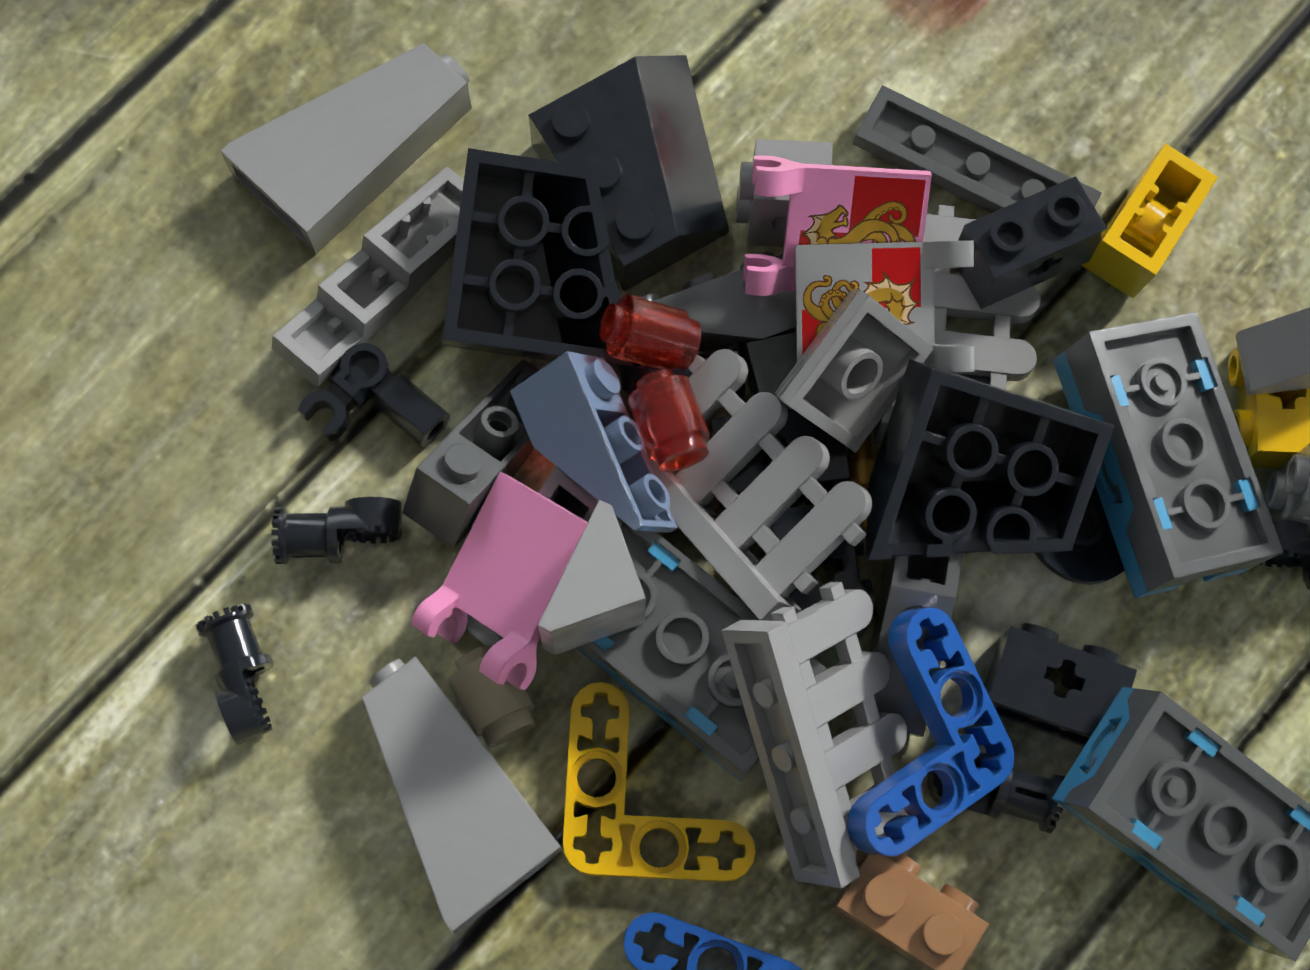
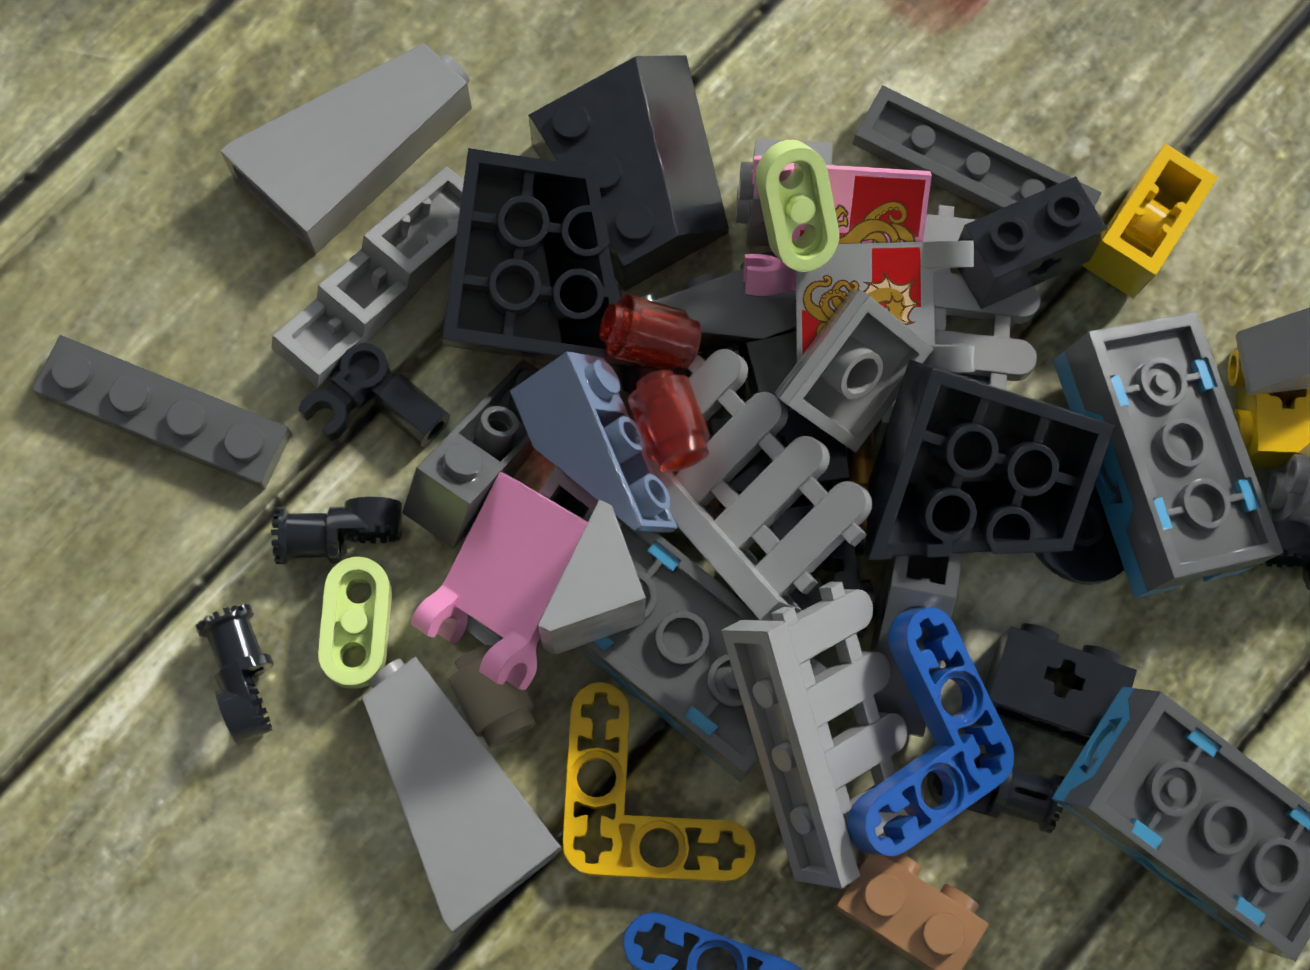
none -> dark grey plate [32,335,292,489]
none -> yellowish green plate [318,557,392,689]
none -> yellowish green plate [756,140,839,272]

